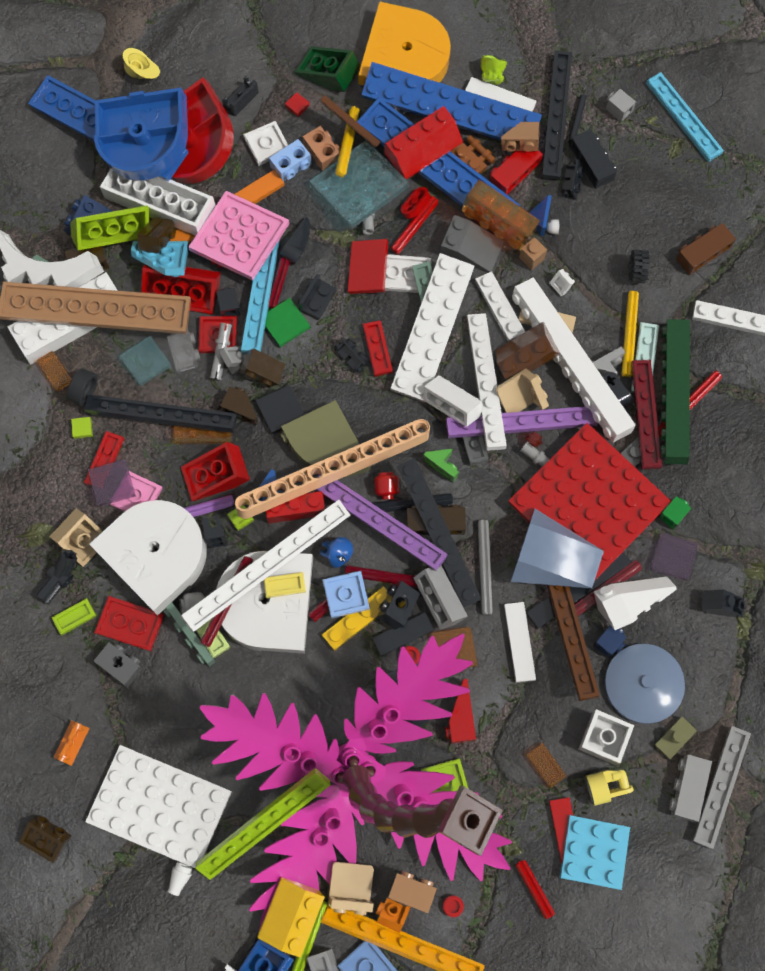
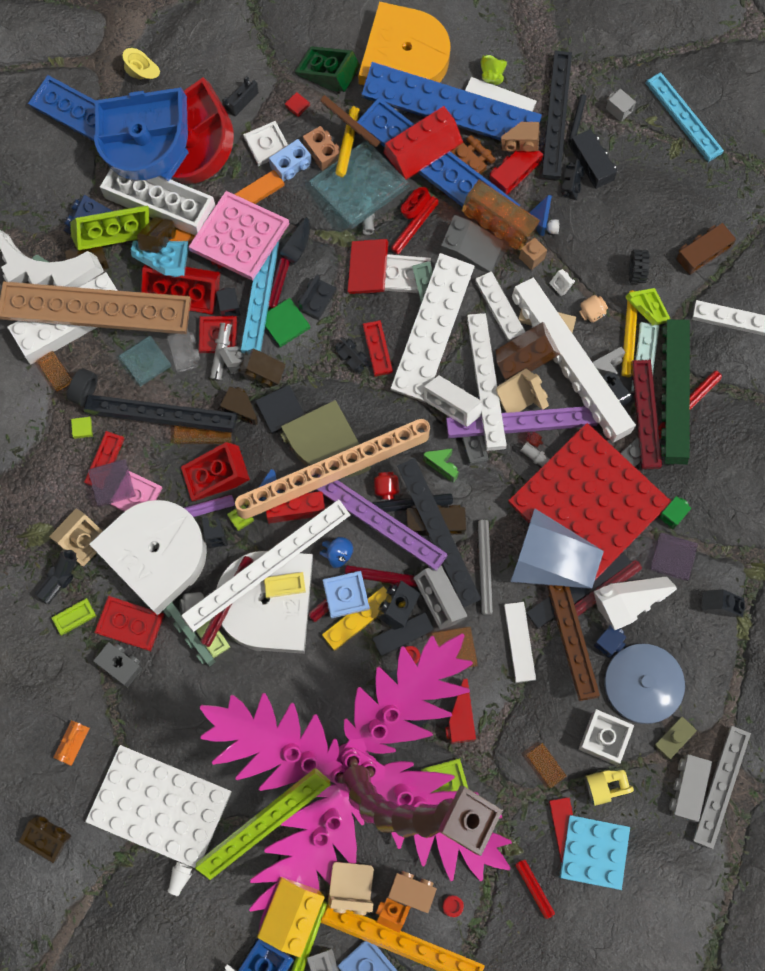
none -> light nougat head [579,295,608,323]
none -> lime wing [625,288,670,326]

